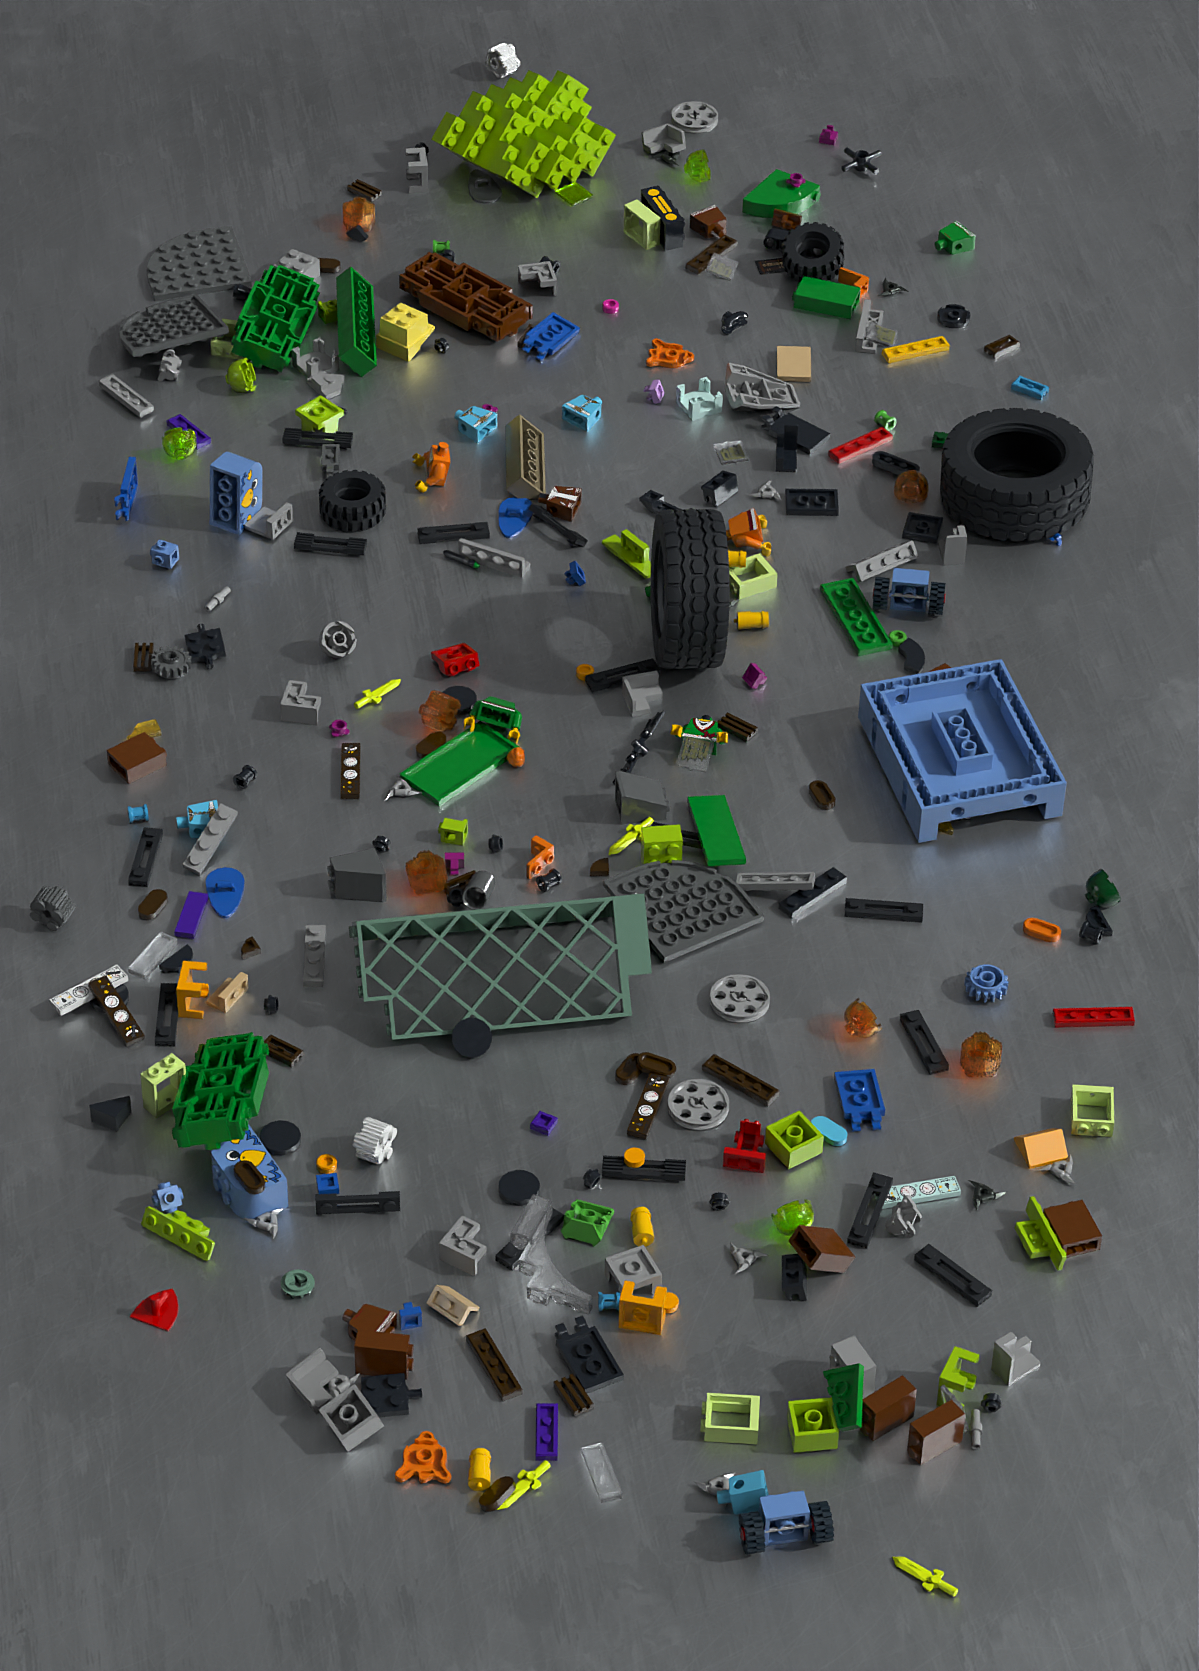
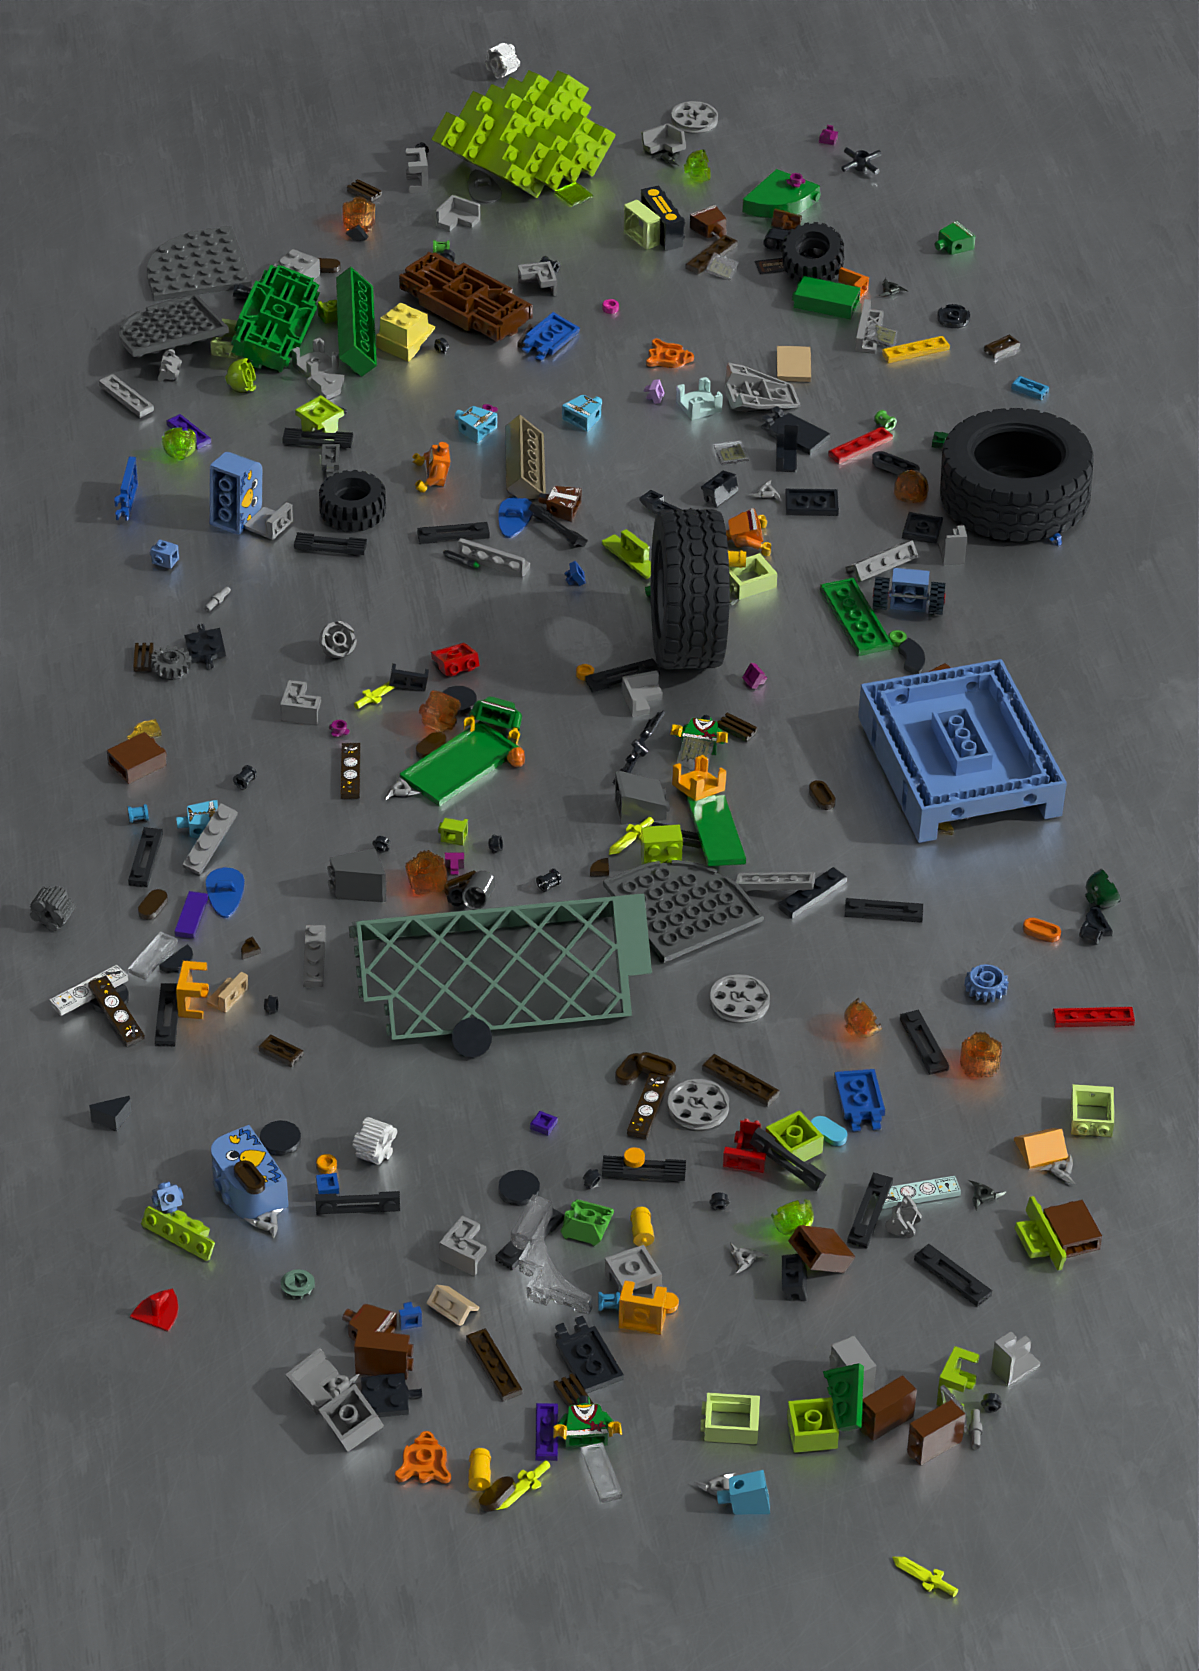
yellowish green window [140,1053,186,1118] -> none
green piece [172,1032,269,1150] -> none
orange bracket [526,835,554,879] -> none
black piece [721,311,748,335] -> none
yellow piece [734,611,769,630] -> none
brick [739,1491,834,1555] -> none
none -> black hinge [389,663,429,692]
none -> light grey panel [436,195,480,231]
none -> torso [553,1396,622,1448]
none -> light orange panel [672,755,726,801]
none -> black container [750,1127,826,1191]

